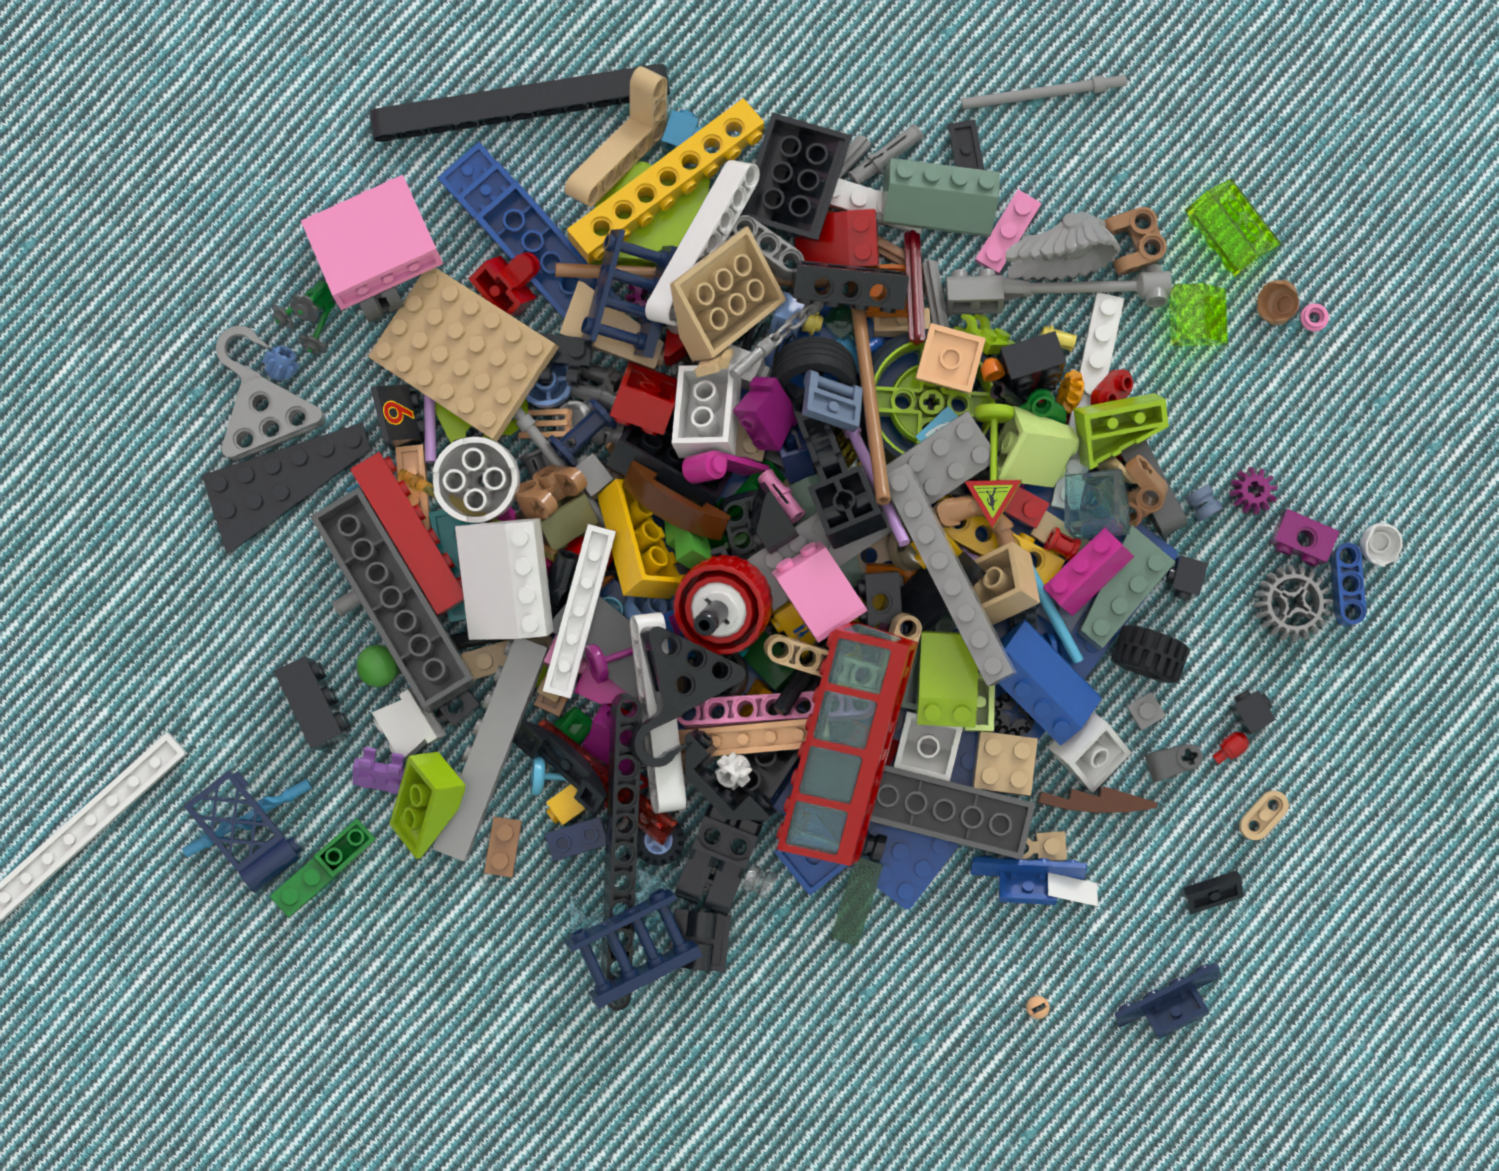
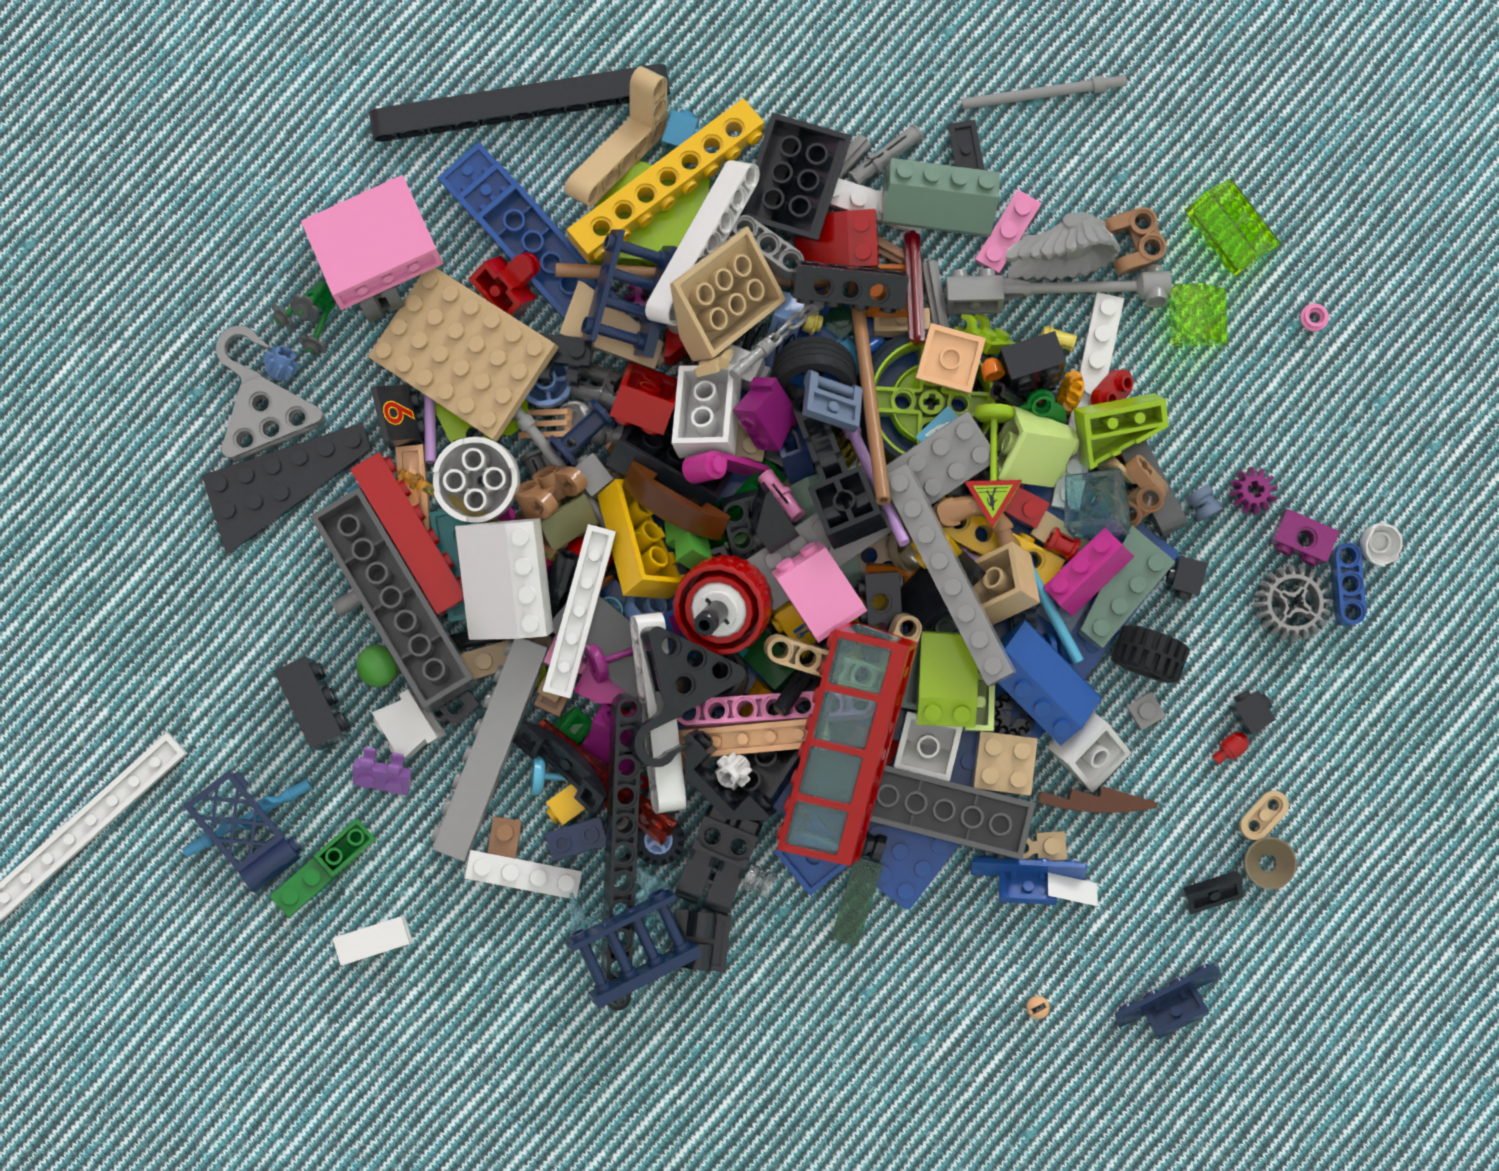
lime slope [389,752,466,859] -> none
dark grey piece [1144,744,1203,782] -> none
medium nougat hair [1256,280,1300,326] -> none
none -> white piece [333,916,413,966]
none -> white plate [463,850,582,900]
none -> dark tan piece [1244,837,1297,889]

